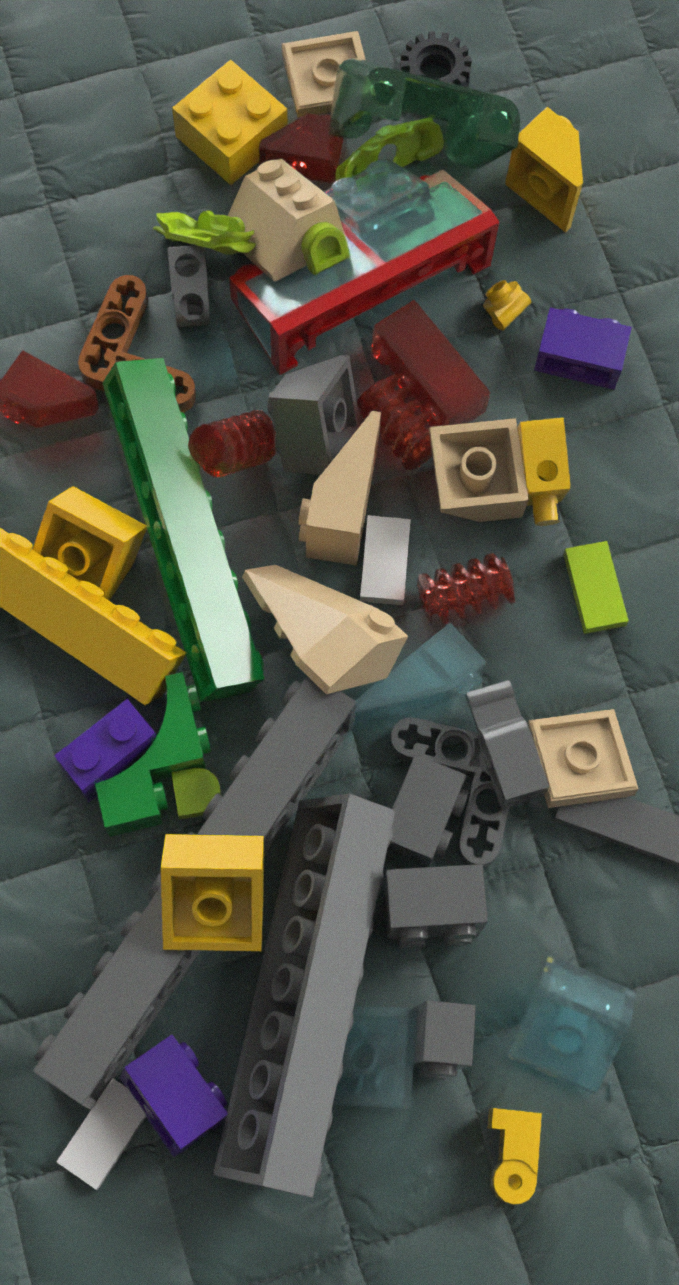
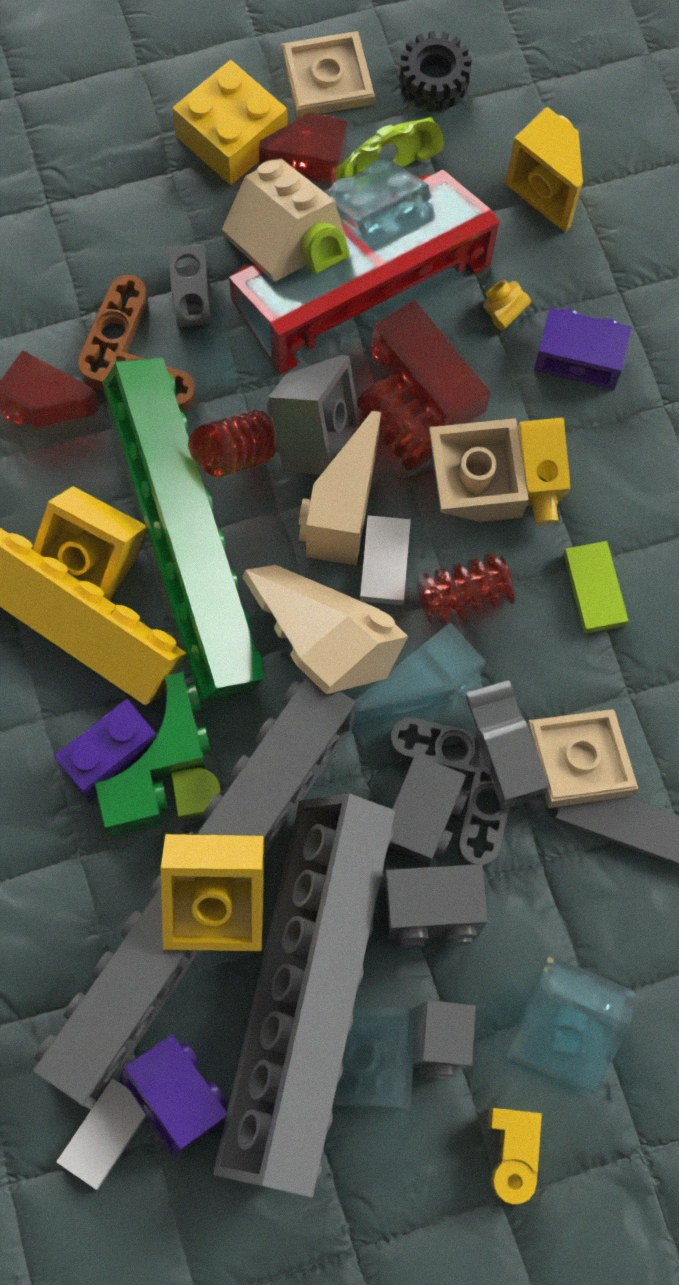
lime piece [153,210,256,255] -> none
clear green windscreen [328,58,521,169] -> none

